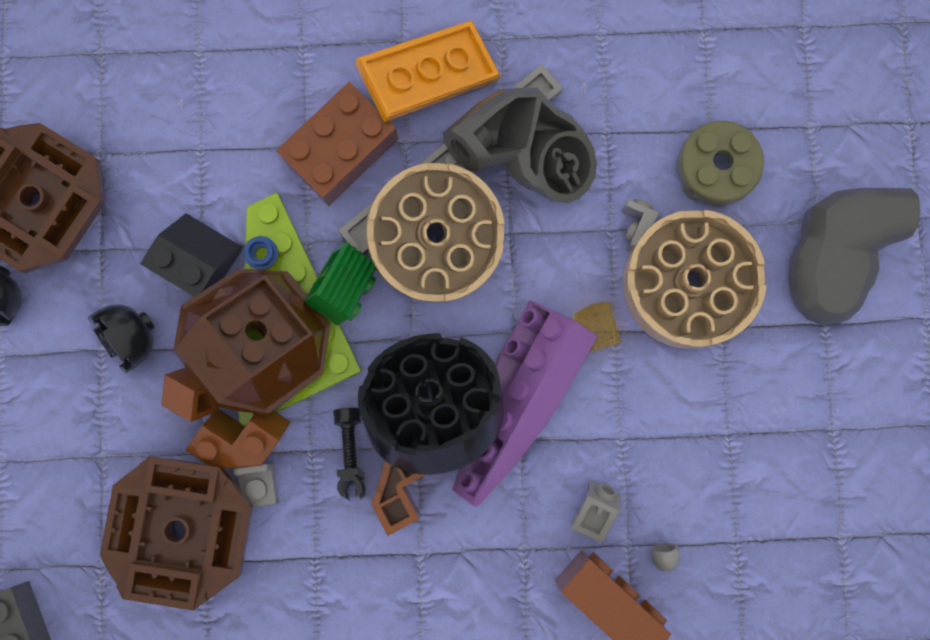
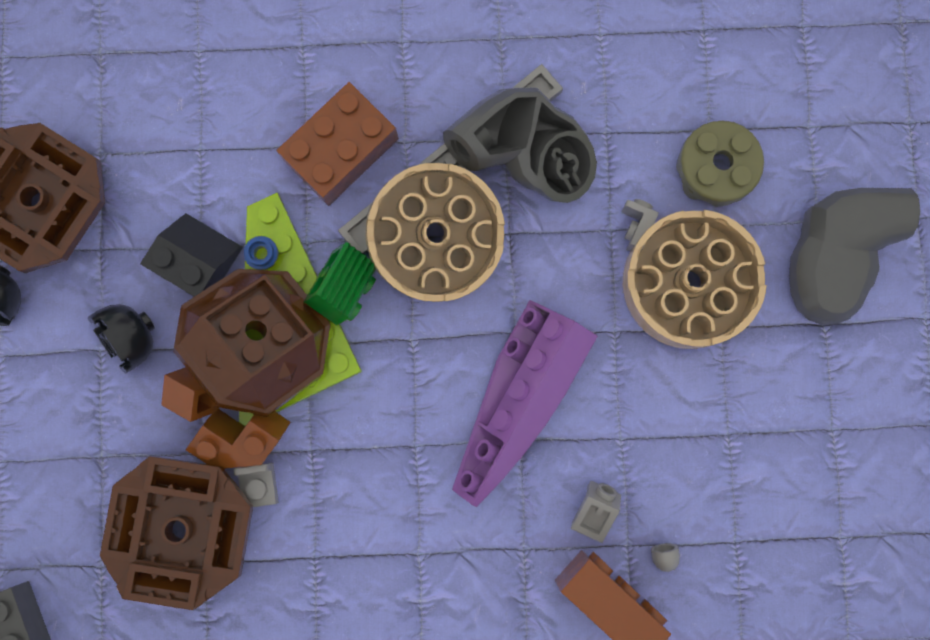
black bar [333,408,366,501] -> none
light orange tile [355,20,501,122] -> none
black brick [358,333,504,475] -> none
dark orange brick [371,461,425,536] -> none
clear yellow tile [573,302,621,352] -> none

